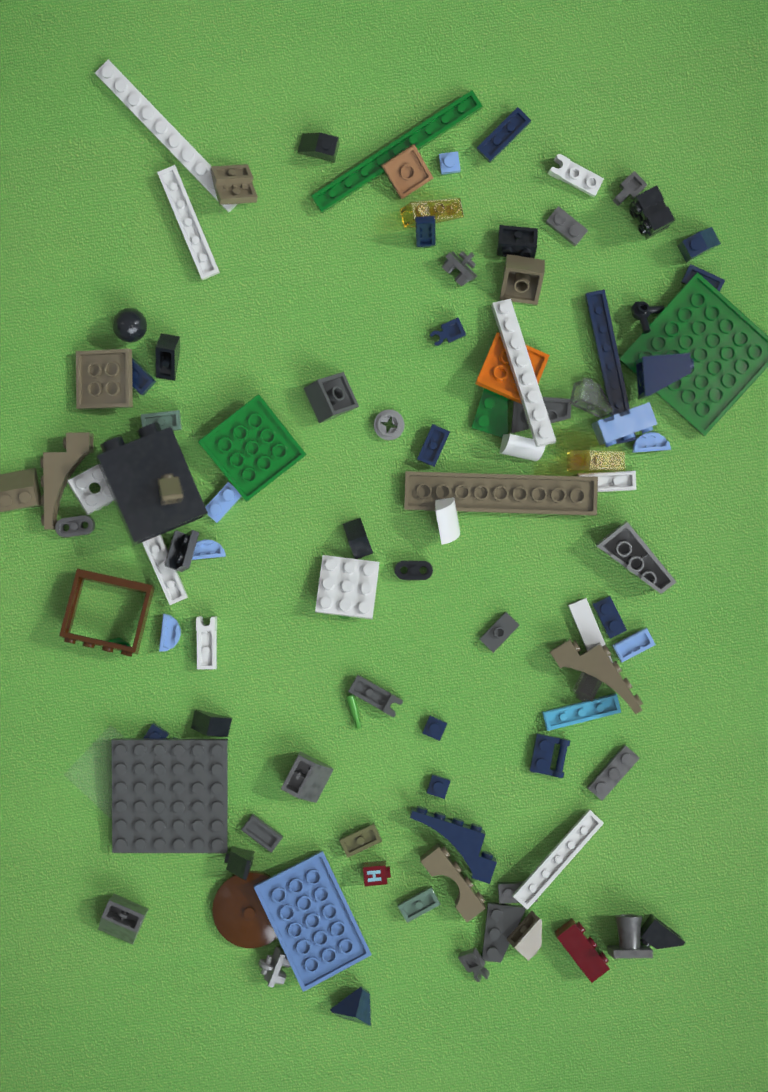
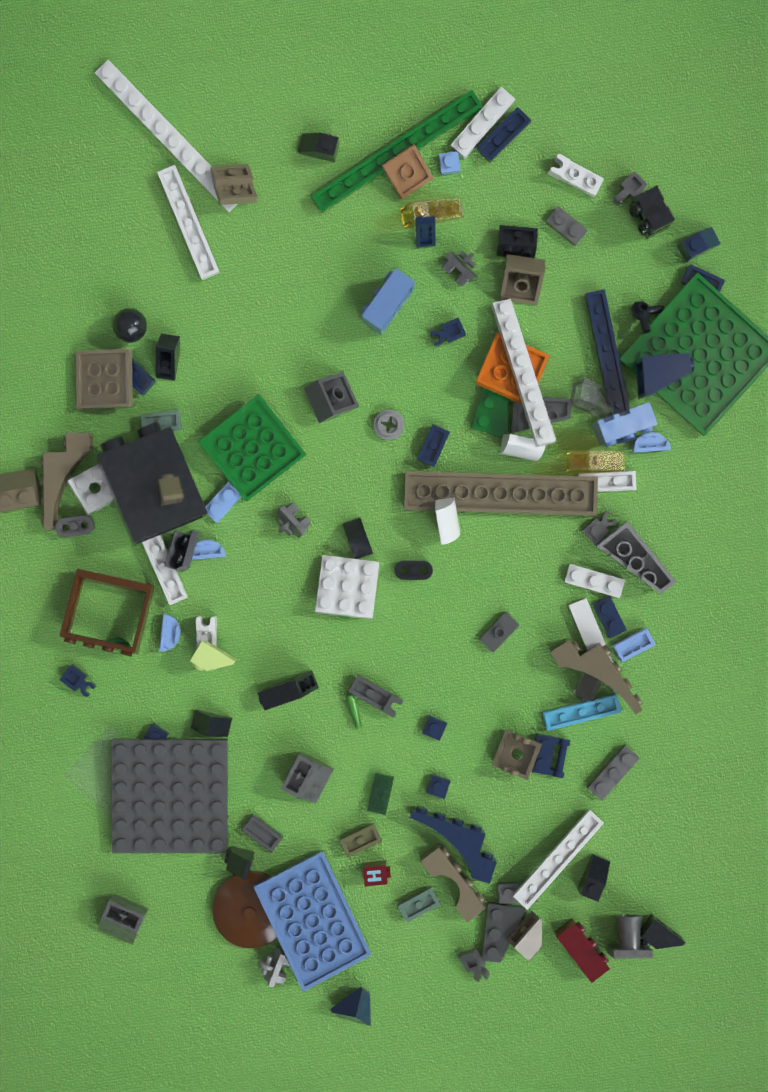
none -> dark blue plate [60,664,96,697]
none -> yellowish green slope [190,640,237,671]
none -> black slope [257,670,319,711]
none -> flat silver hips [277,502,311,538]
none -> medium blue brick [361,268,415,335]
none -> clear green plate [367,772,394,815]
none -> white plate [450,87,516,159]
none -> dark tan piece [492,729,542,780]
none -> white plate [564,564,625,598]
none -> black slope [577,854,610,902]
none -> flat silver plate [582,511,617,545]

